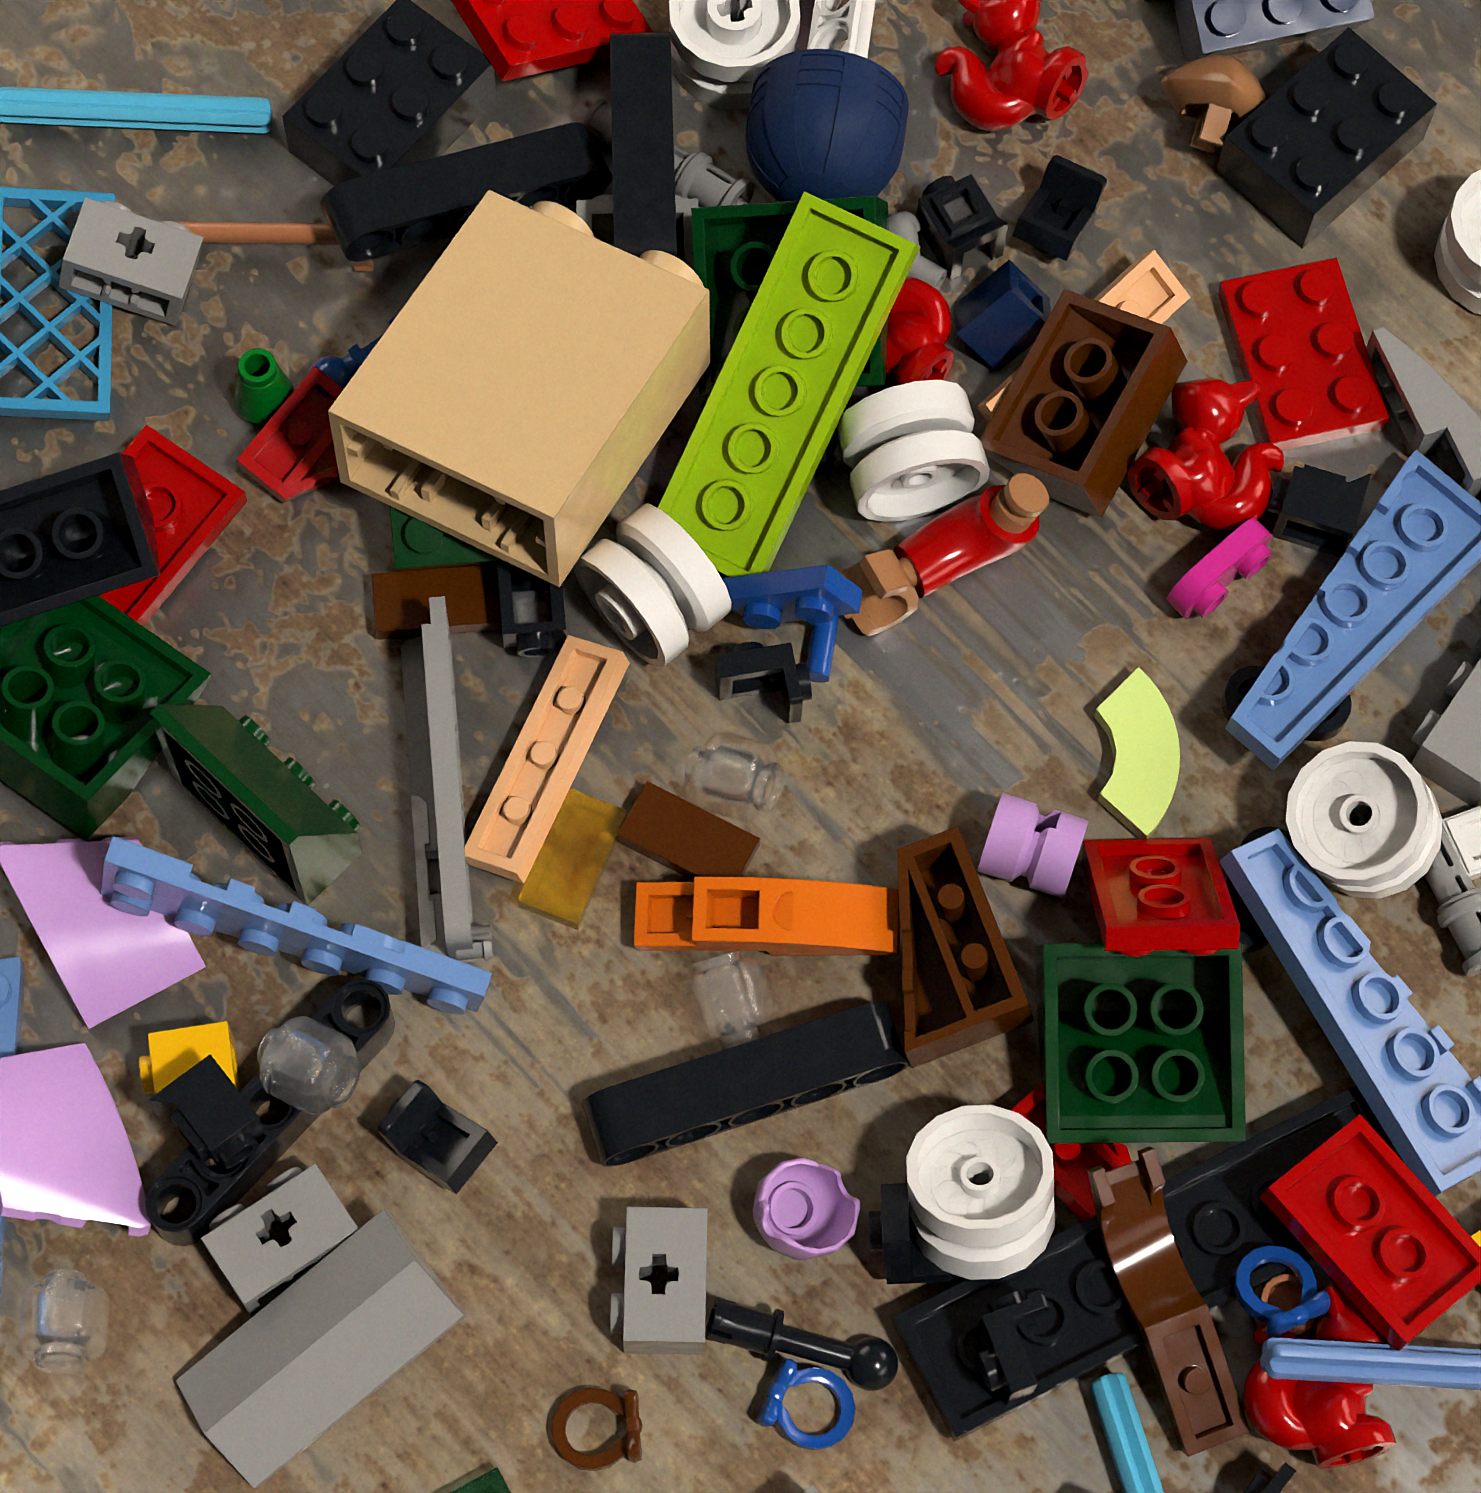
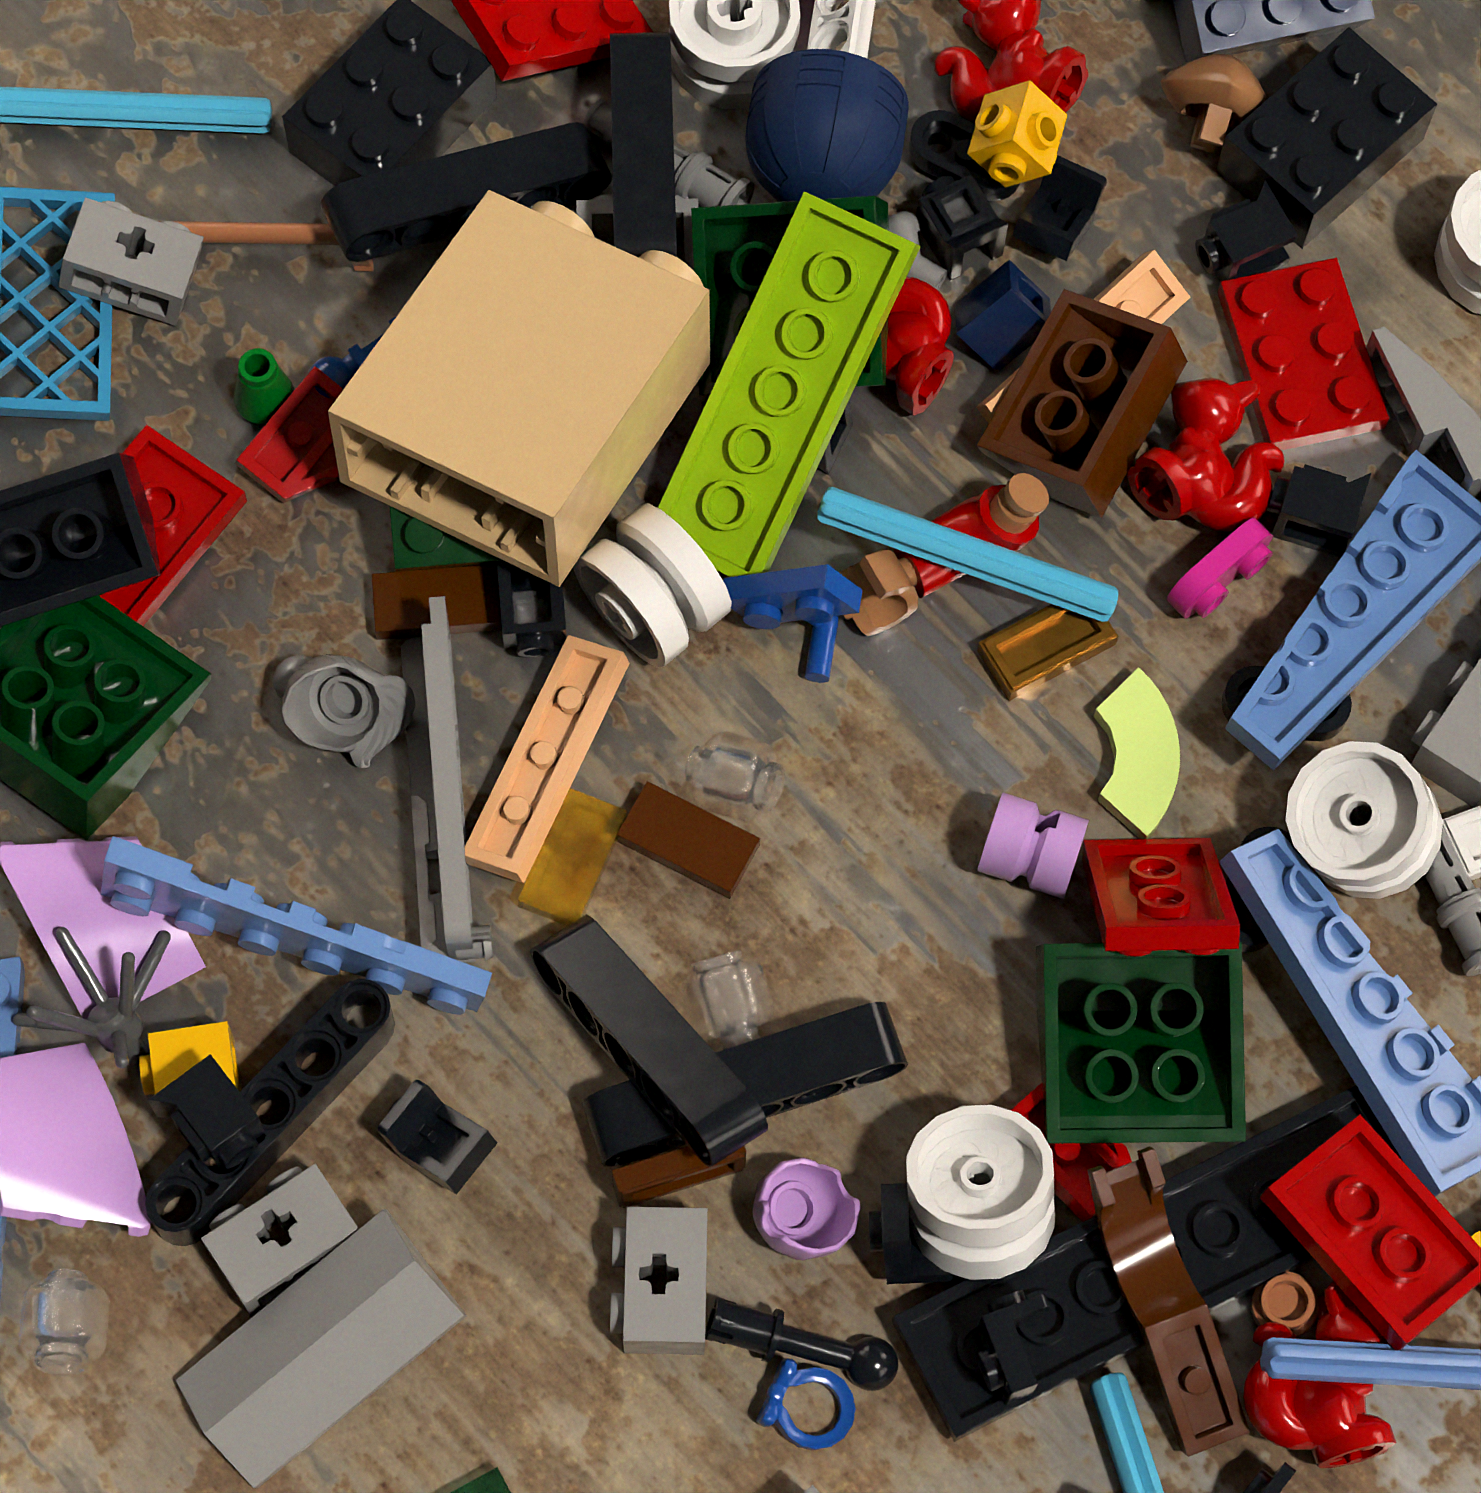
dark green slope [149,704,363,906] -> none
clear head [257,1016,361,1115] -> none
reddish brown piece [551,1388,643,1471] -> none
orange slope [634,877,900,956] -> none
black bracket [715,642,812,724] -> none
white wheel [835,380,990,522] -> none
reddish brown wedge [897,826,1034,1068] -> none
blue piece [1234,1245,1331,1338] -> none
none -> dark grey plant [13,927,171,1069]
none -> light grey hair [273,654,416,768]
none -> black beam [530,914,768,1167]
none -> reddish brown tile [612,1145,747,1208]
none -> medium azure axle [817,487,1119,622]
none -> black plate [909,110,1020,201]
none -> yellow brick [967,80,1067,188]
none -> pearl gold tile [977,604,1119,701]
none -> black window [1195,180,1298,282]

